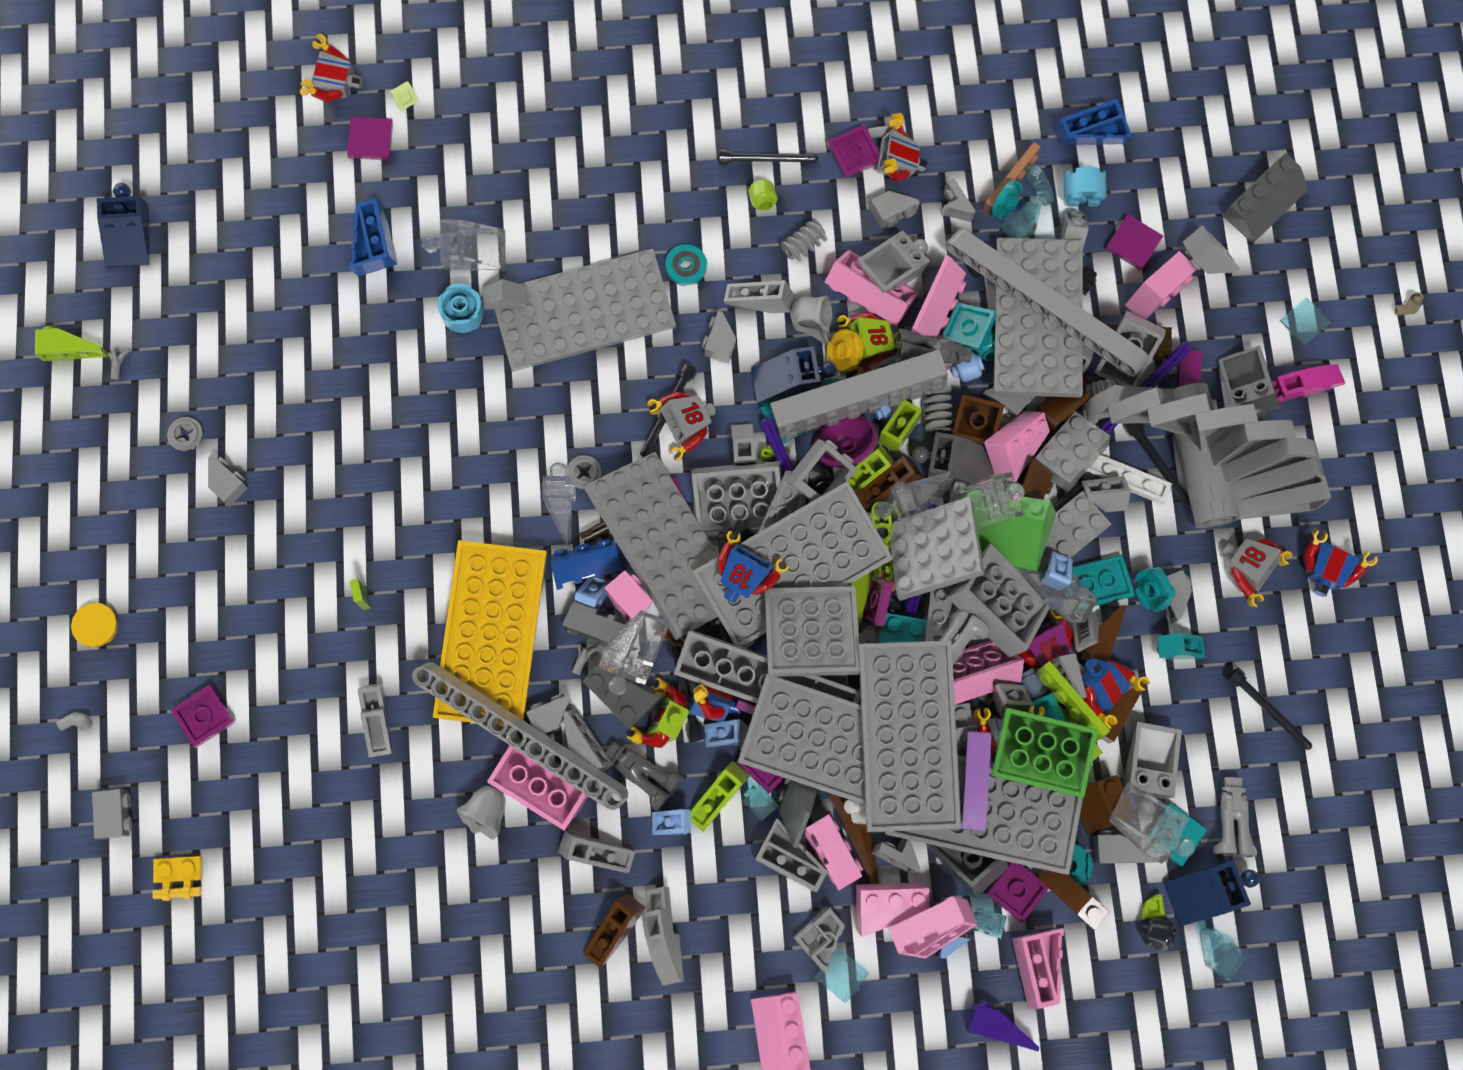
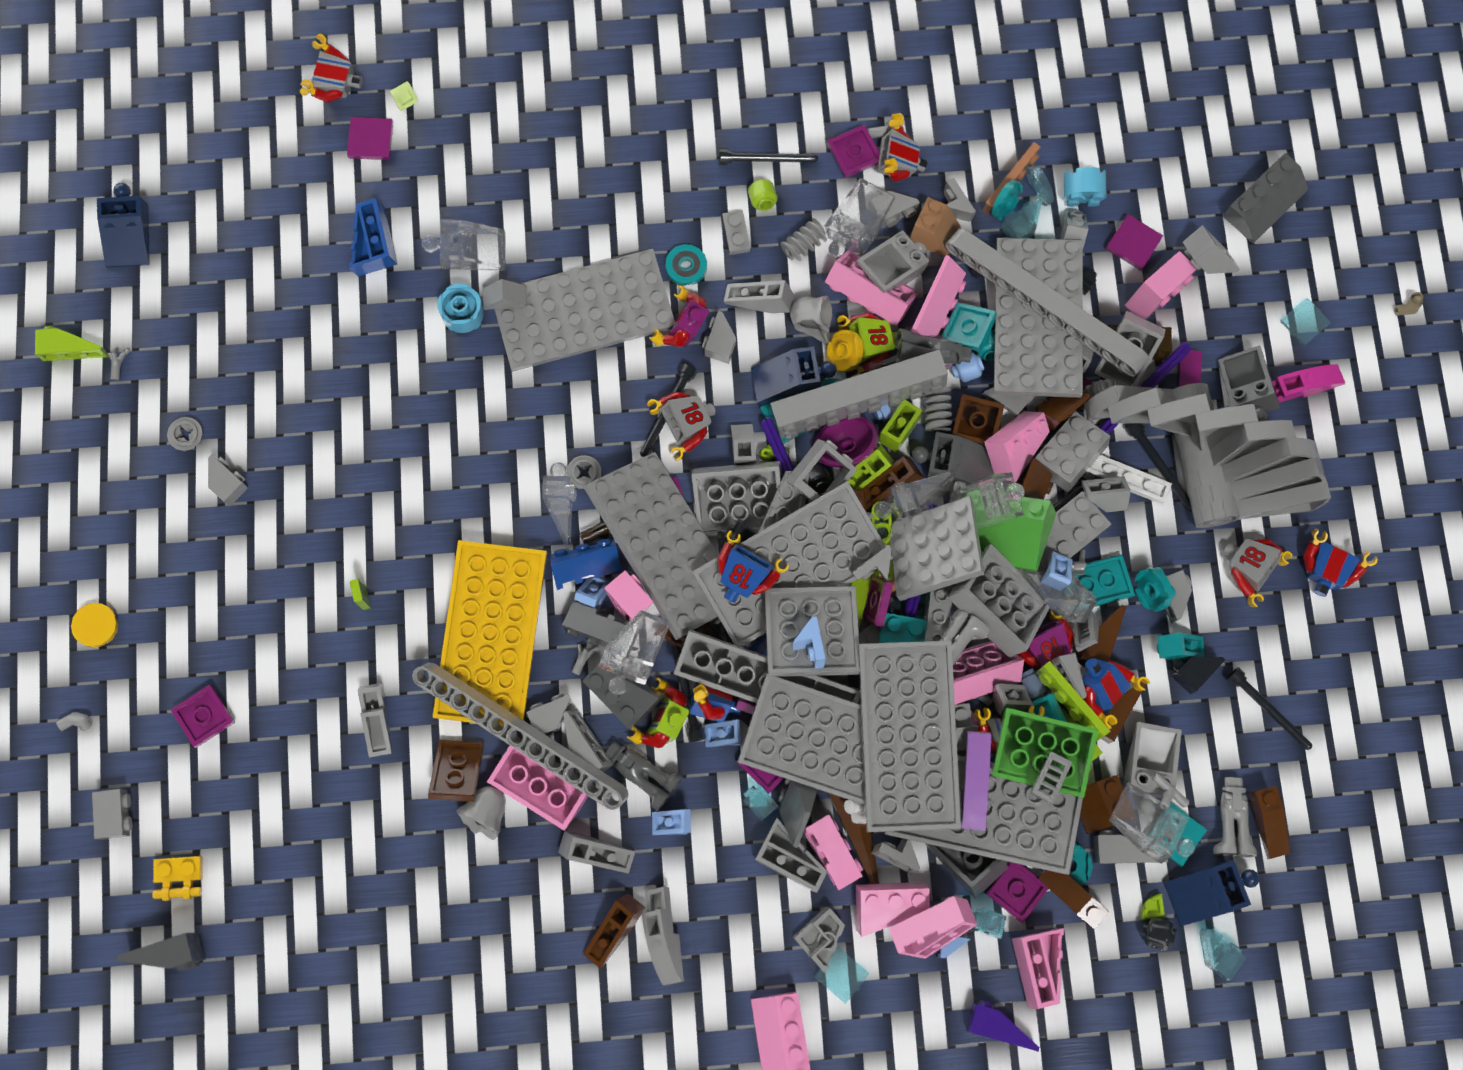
lime slope [690,761,750,832] -> none
blue wedge [1054,98,1132,145] -> none
none -> dark grey slope [115,933,206,971]
none -> reddish brown tile [428,740,484,802]
none -> torso [649,286,709,347]
none -> light grey plate [722,210,750,255]
none -> light blue slope [793,616,825,669]
none -> clear slope [824,178,895,258]
none -> light grey slope [851,545,892,580]
none -> medium nougat slope [910,197,961,257]
none -> light grey slope [1030,752,1072,804]
none -> light grey hand [1072,550,1086,575]
none -> light grey piece [1152,773,1189,809]
none -> black slope [1171,657,1225,694]
none -> reddish brown slope [1246,786,1290,859]

